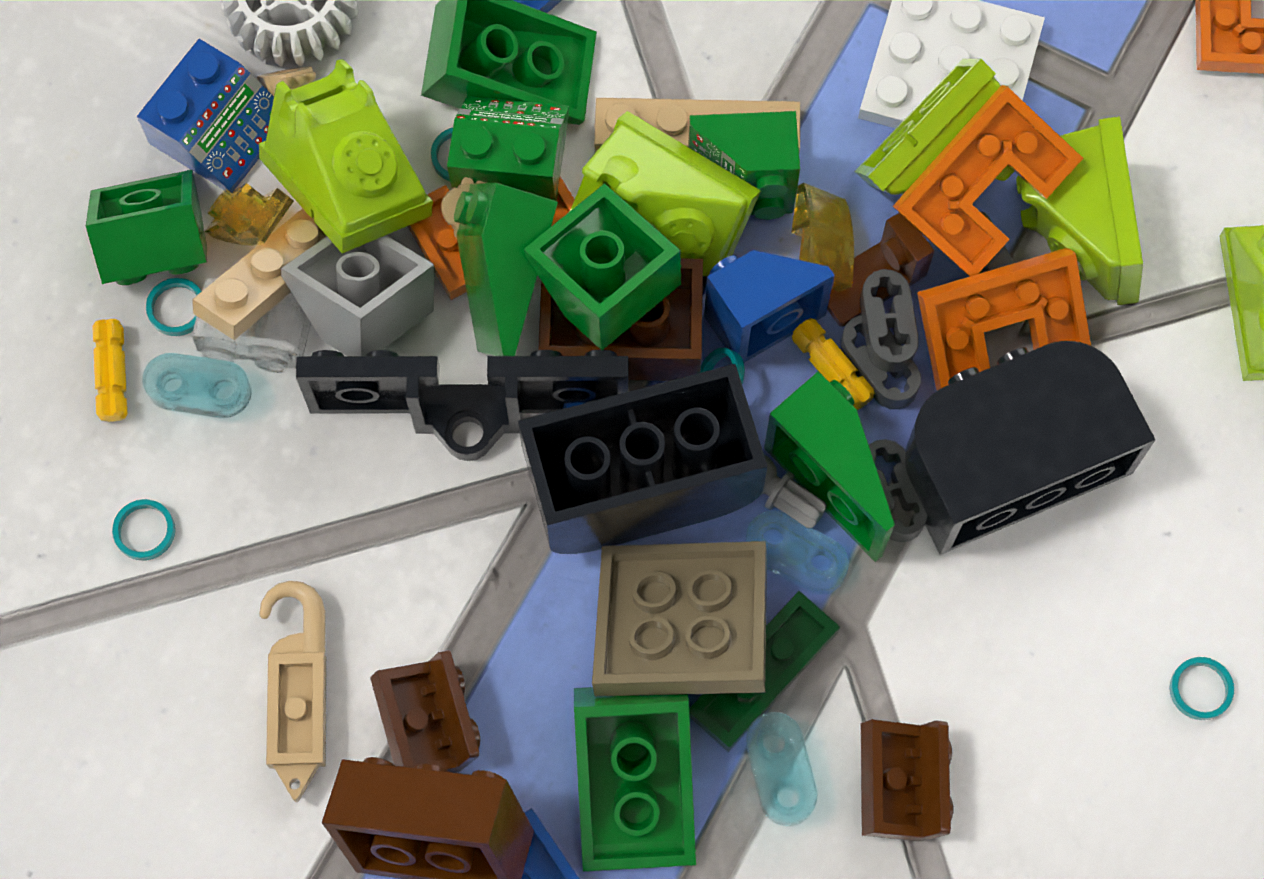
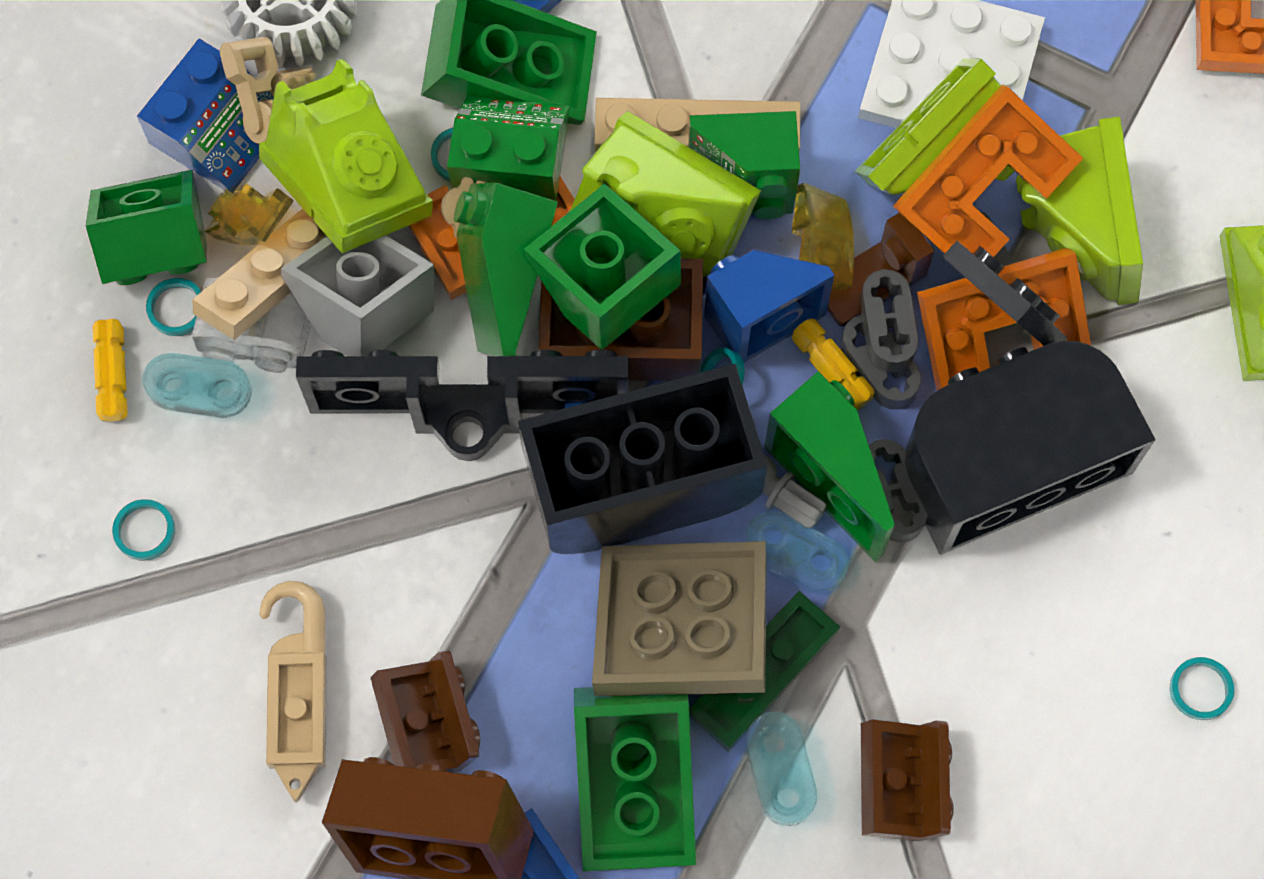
none -> tan piece [220,37,279,143]
none -> black plate [942,241,1068,346]

